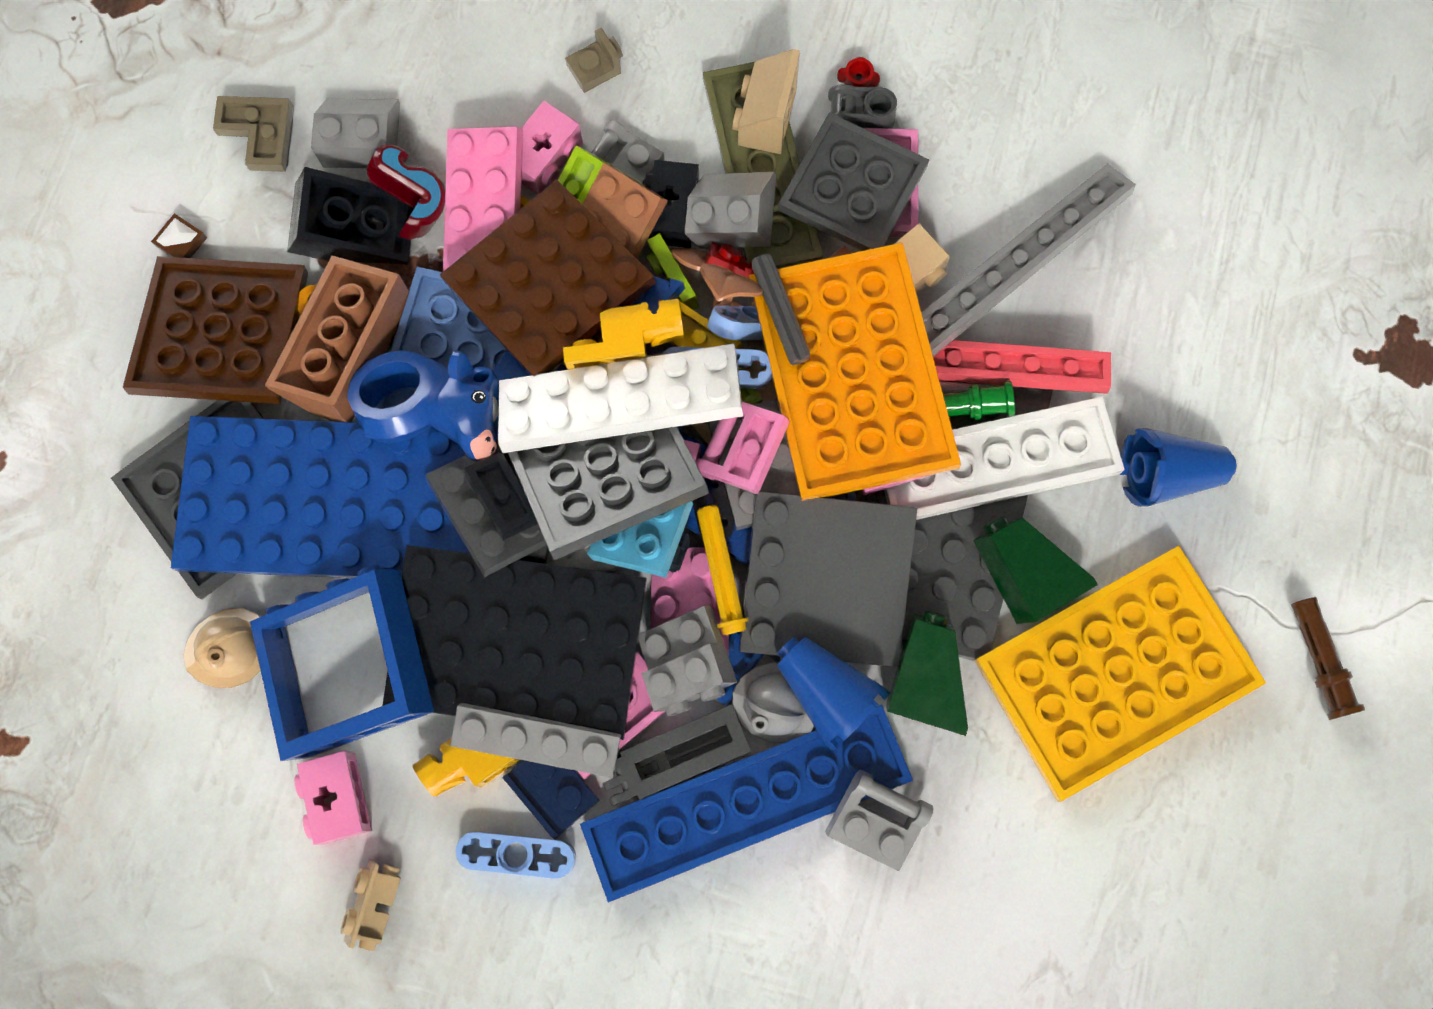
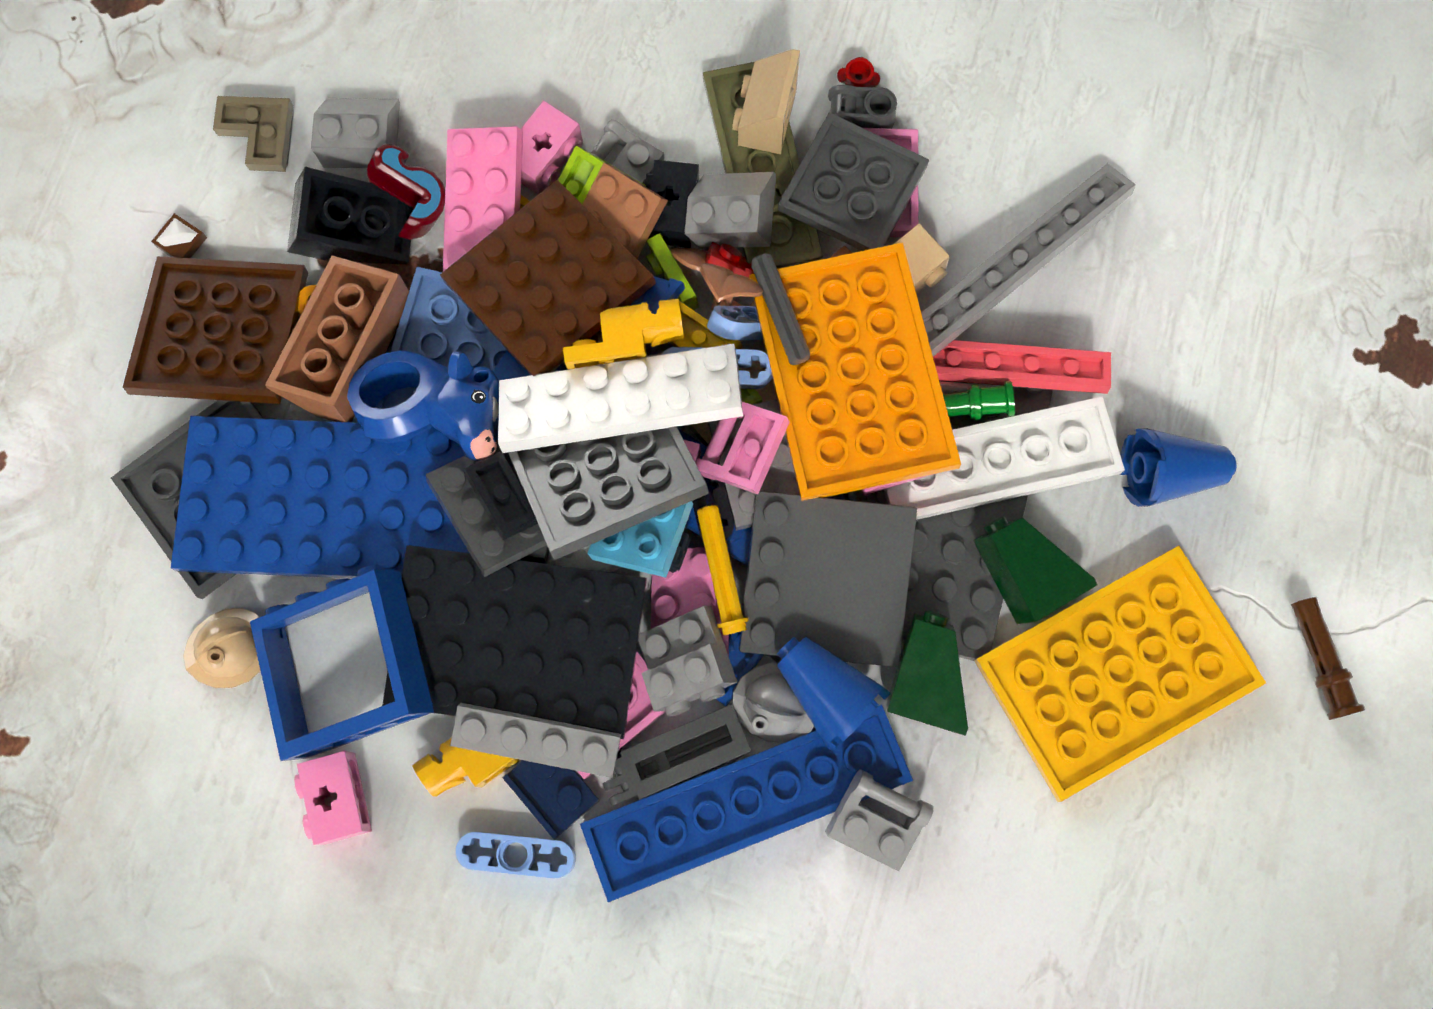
tan hinge [340,859,401,951] -> none
dark tan bracket [565,28,623,93] -> none

